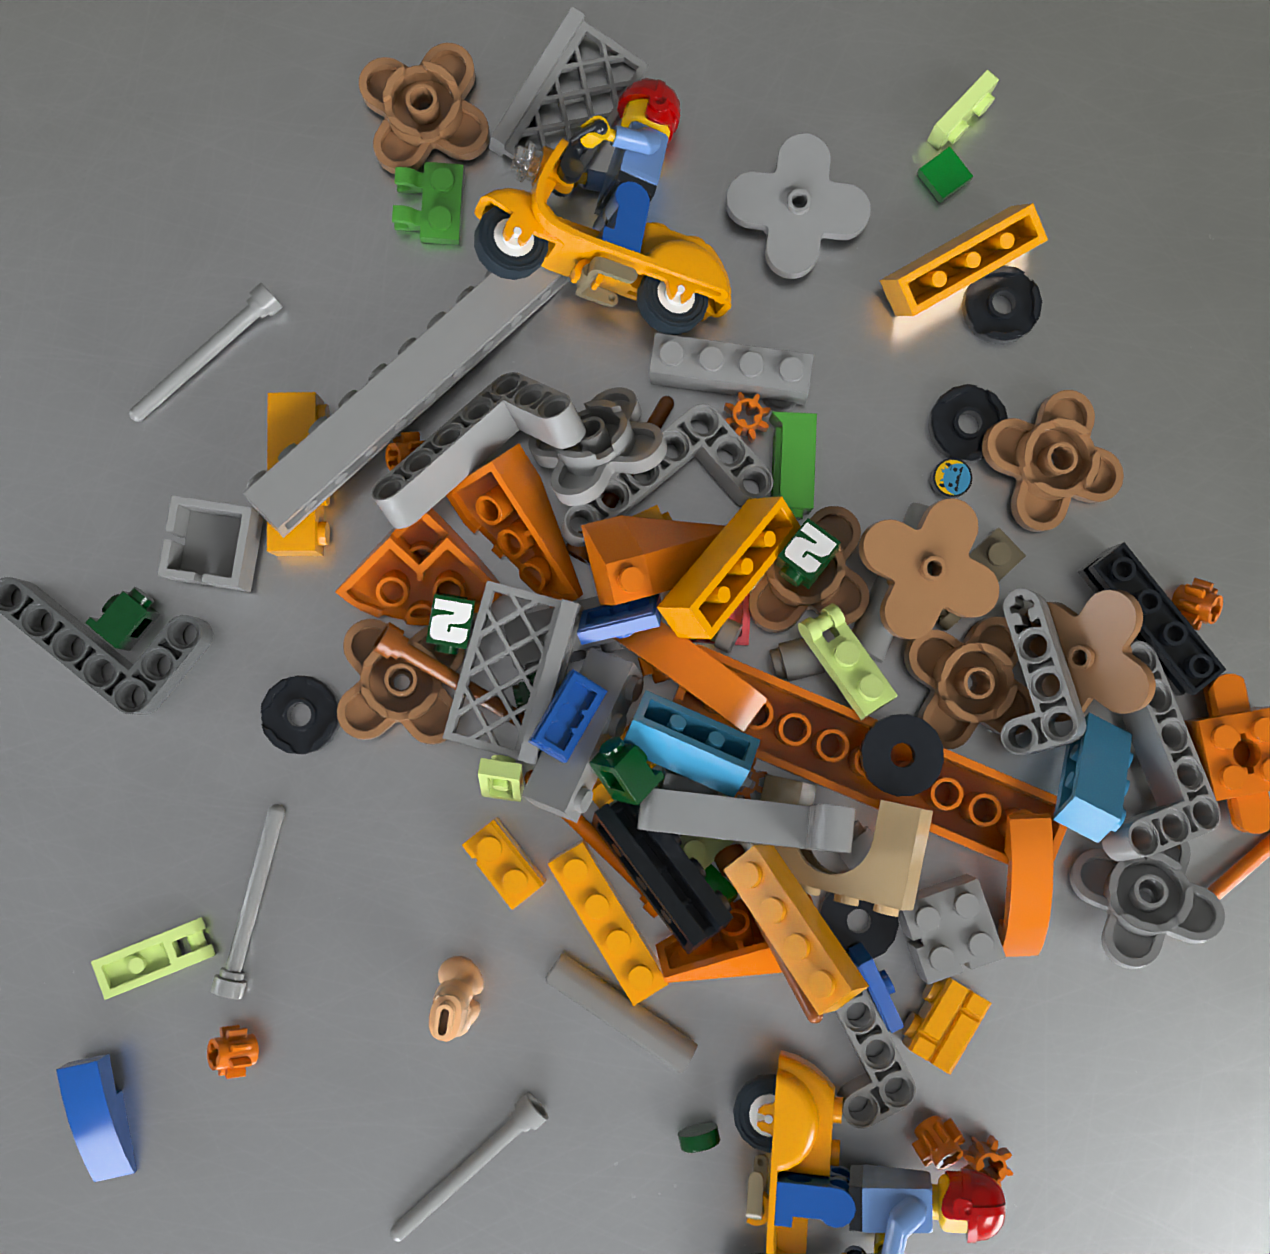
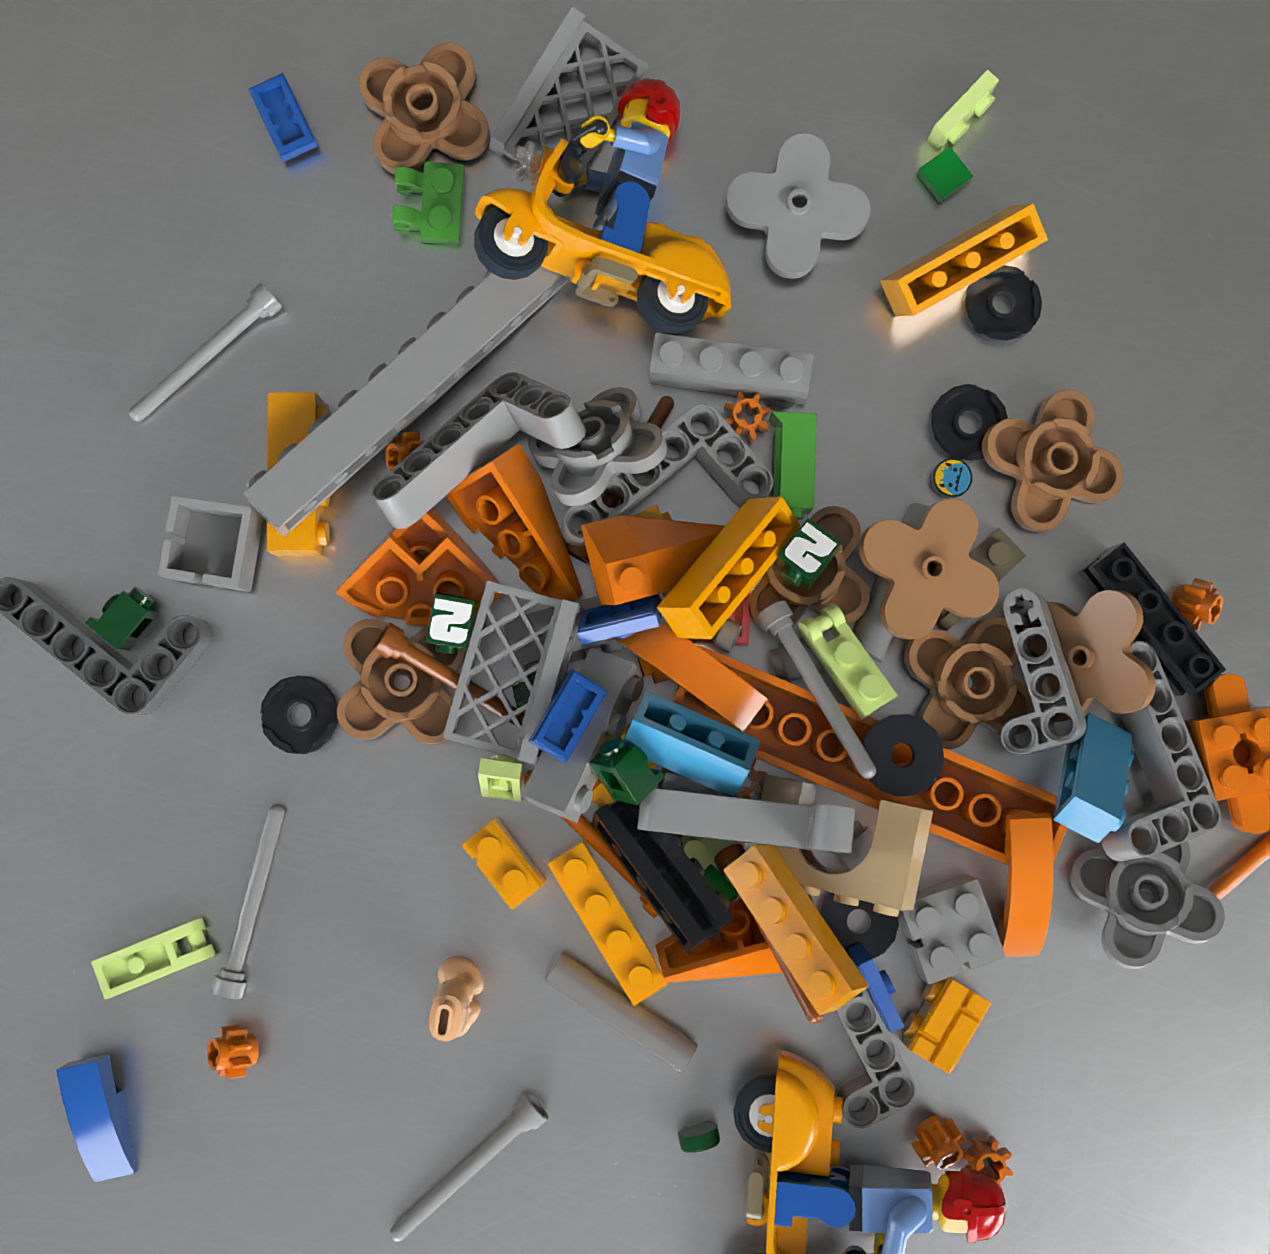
none -> blue plate [248,73,318,162]
none -> light grey piece [758,600,876,779]

